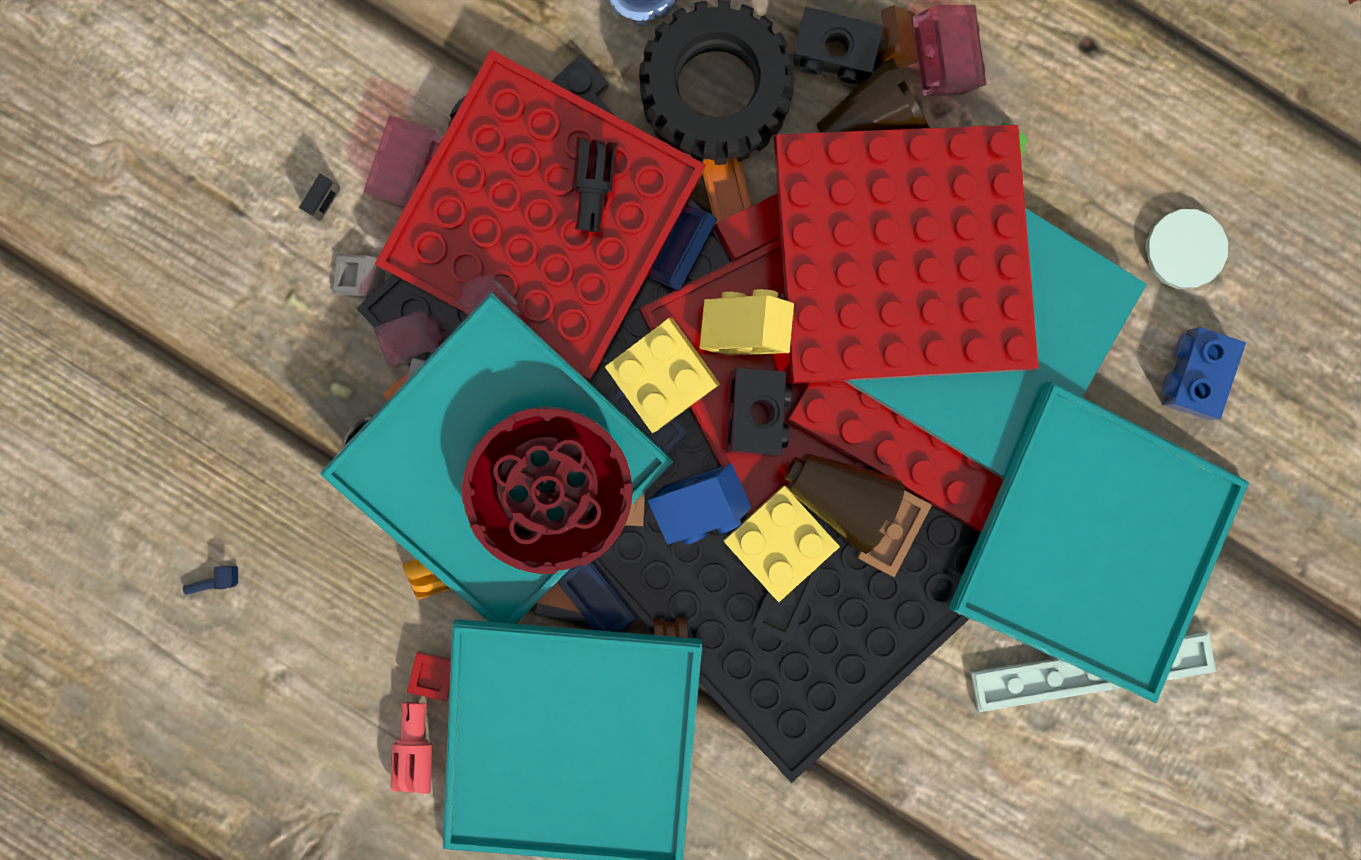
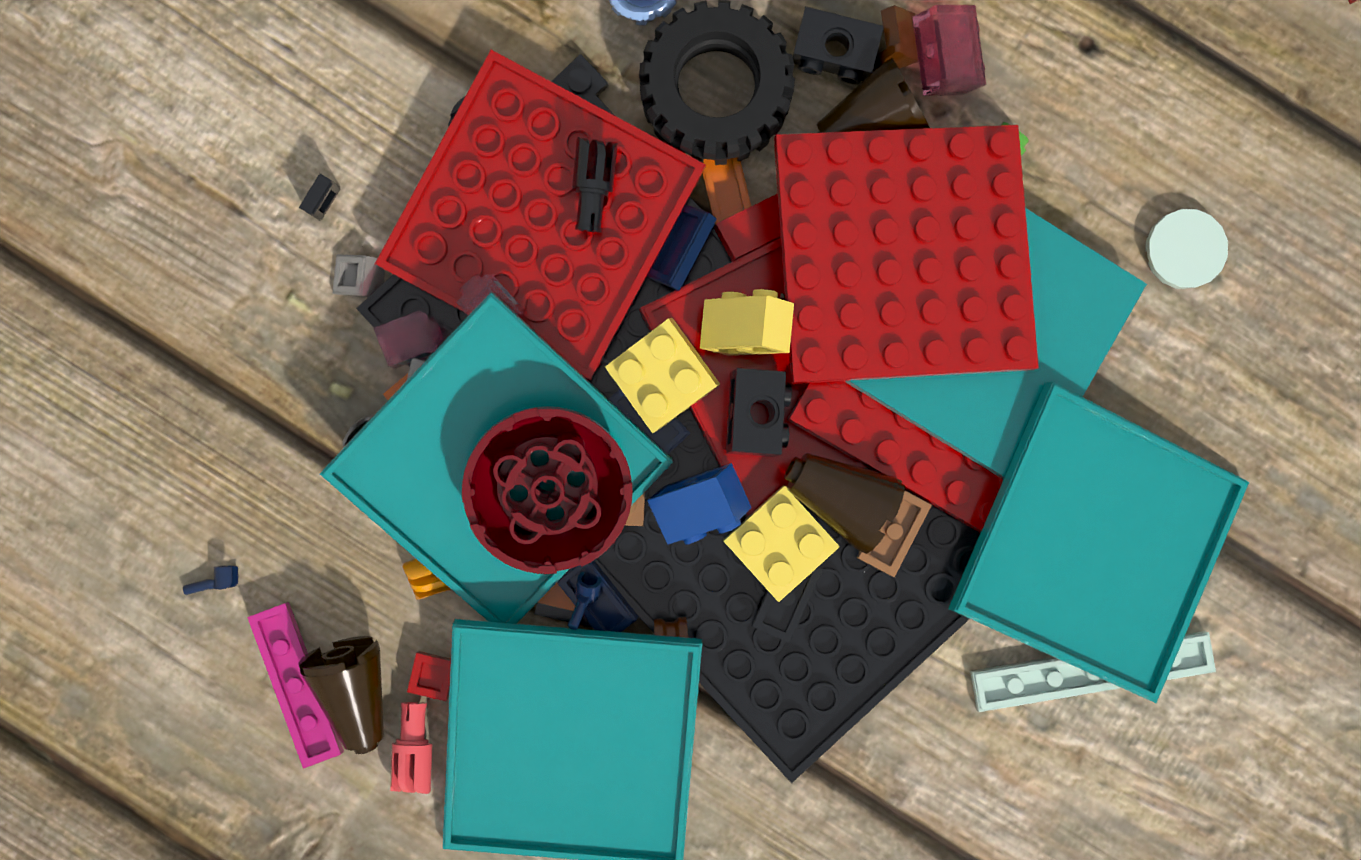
clear pink brick [363,115,441,209] -> none
blue brick [1162,327,1246,420] -> none
none -> dark pink plate [247,602,344,769]
none -> dark brown cone [298,636,384,754]
none -> dark blue hand [568,571,602,630]

